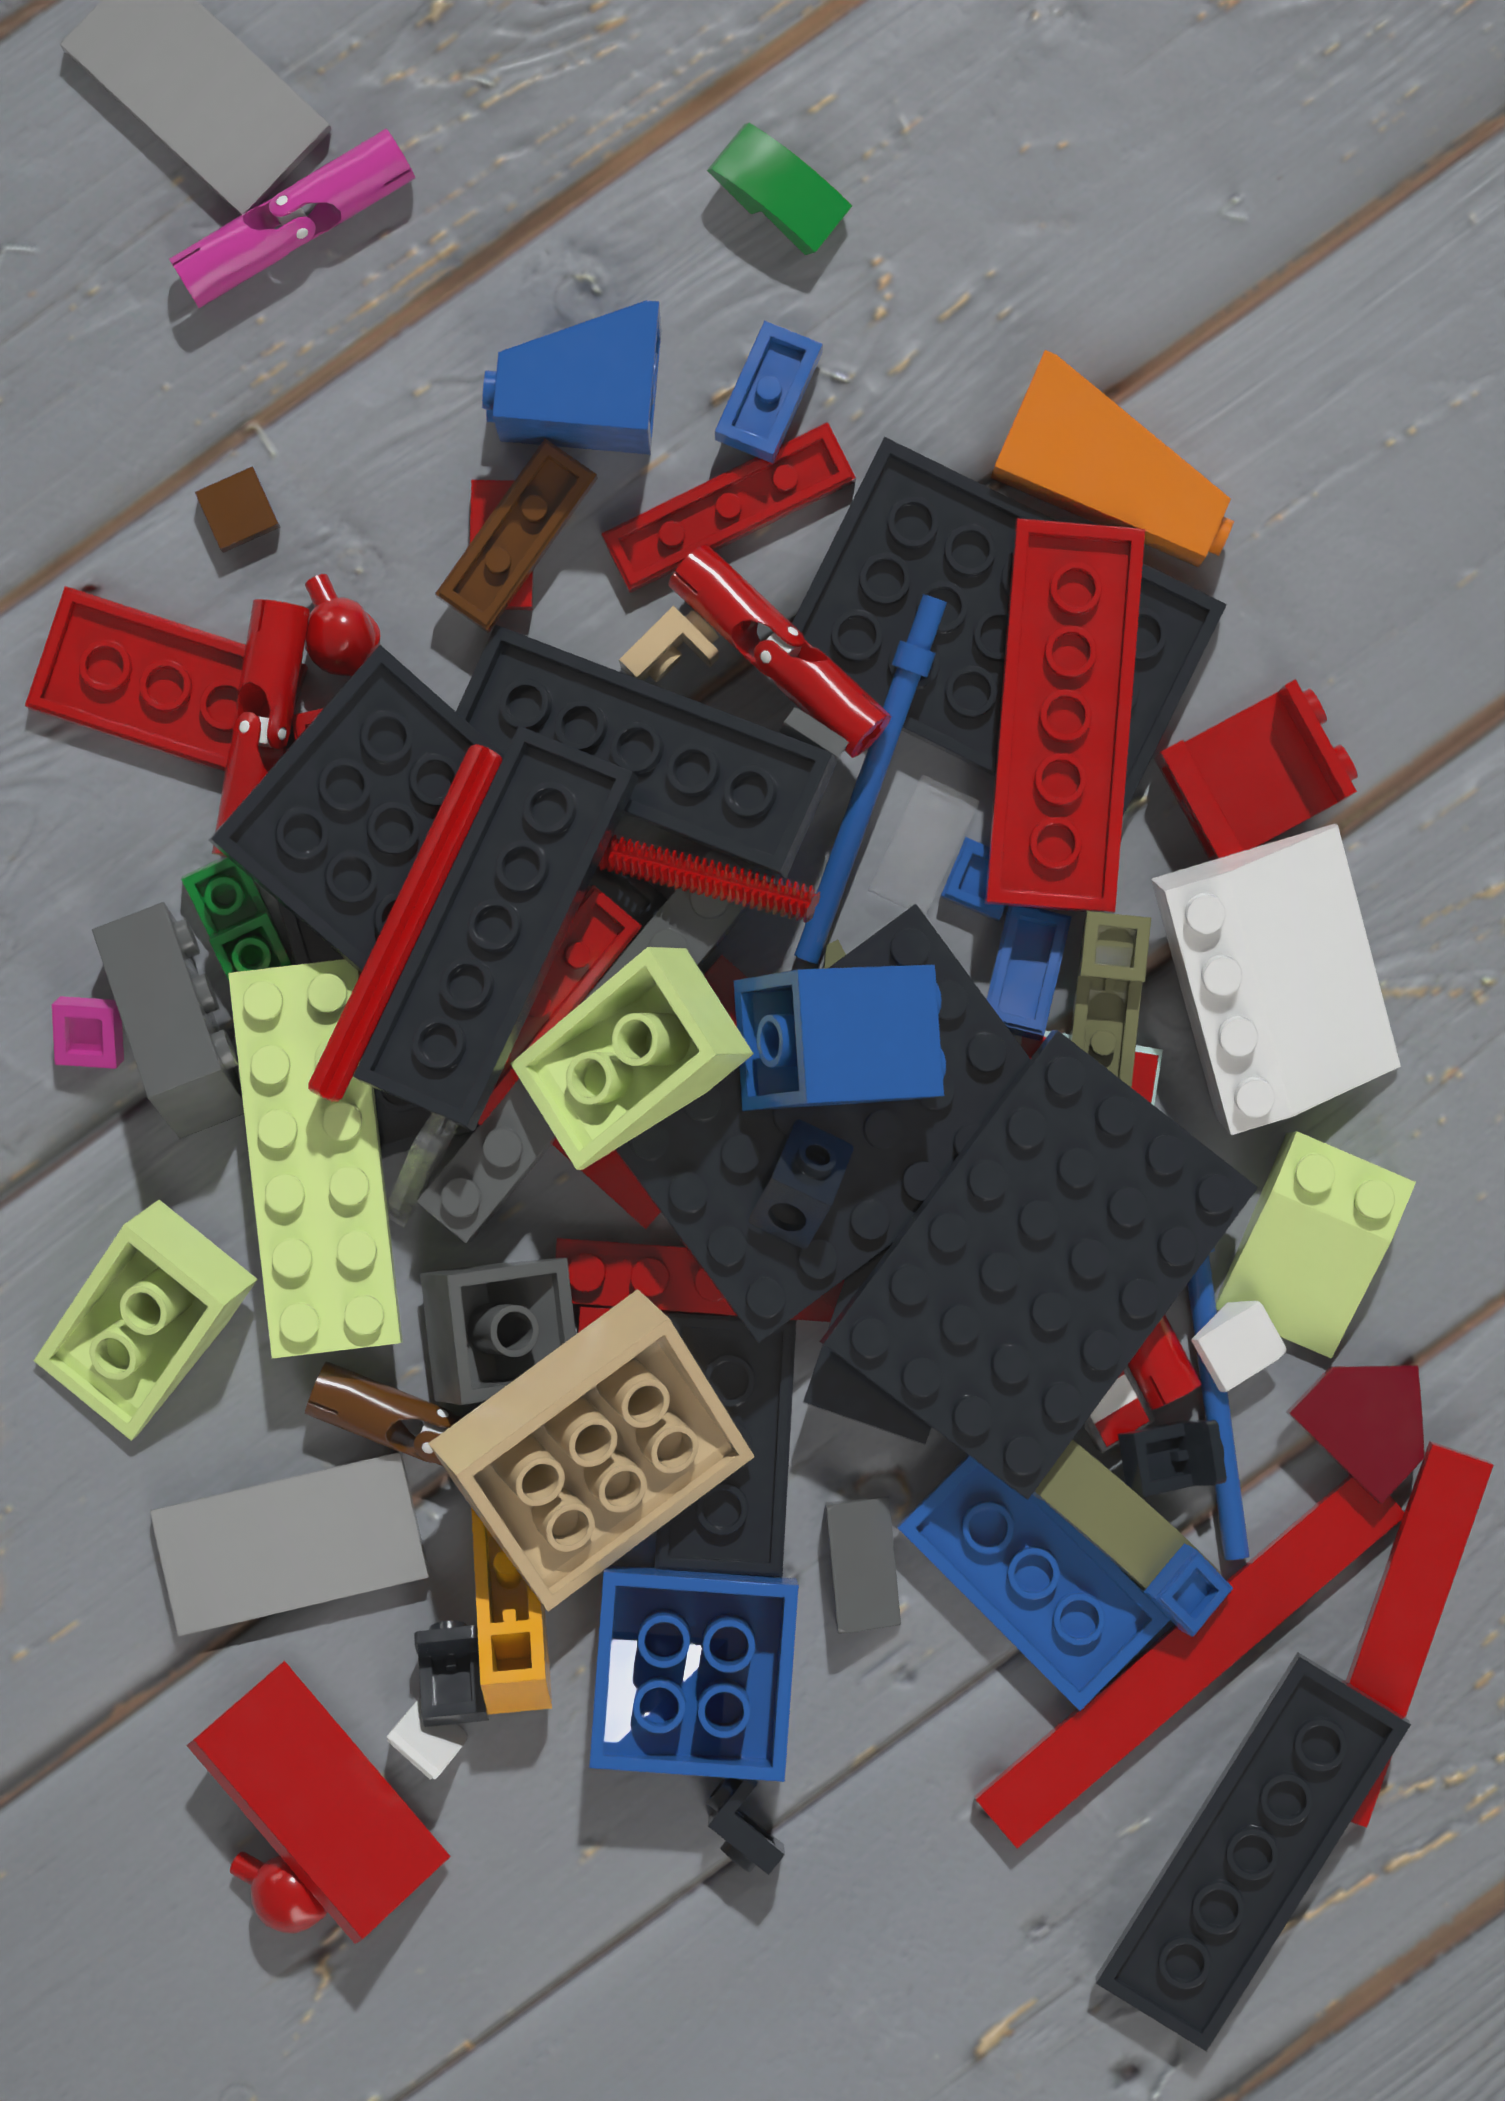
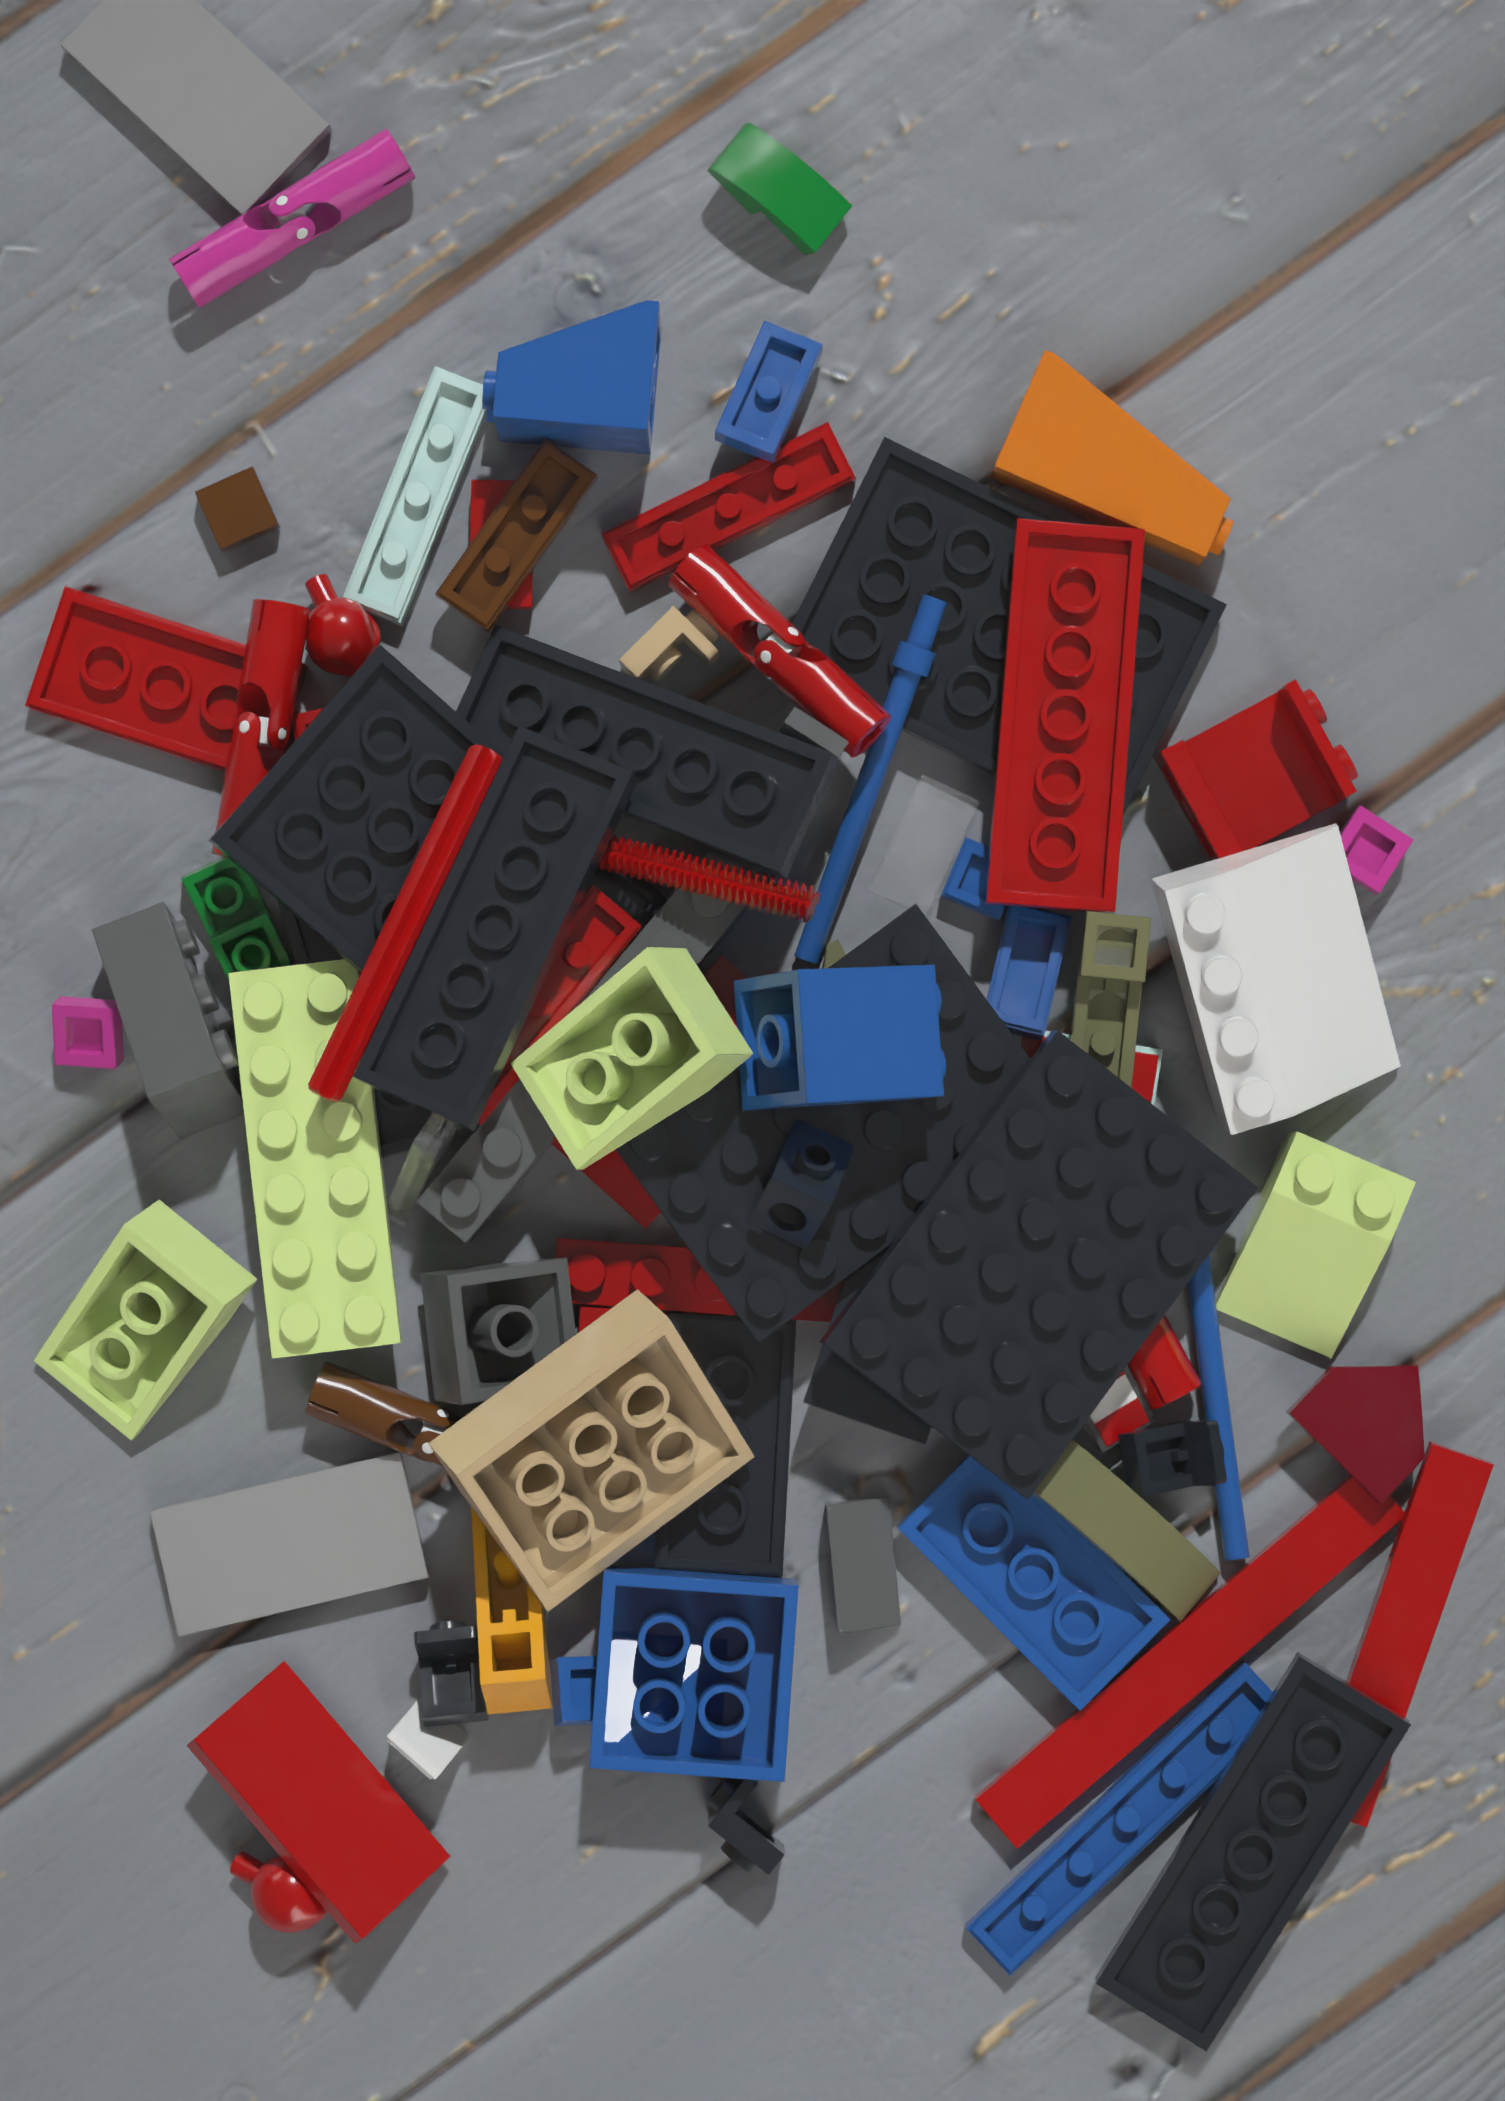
blue tile [1144,1543,1233,1637] -> none
white slope [1191,1301,1287,1392] -> none
none -> light aqua tile [343,366,486,626]
none -> blue plate [550,1656,597,1726]
none -> blue tile [965,1661,1273,1975]
none -> dark pink plate [1340,805,1414,895]

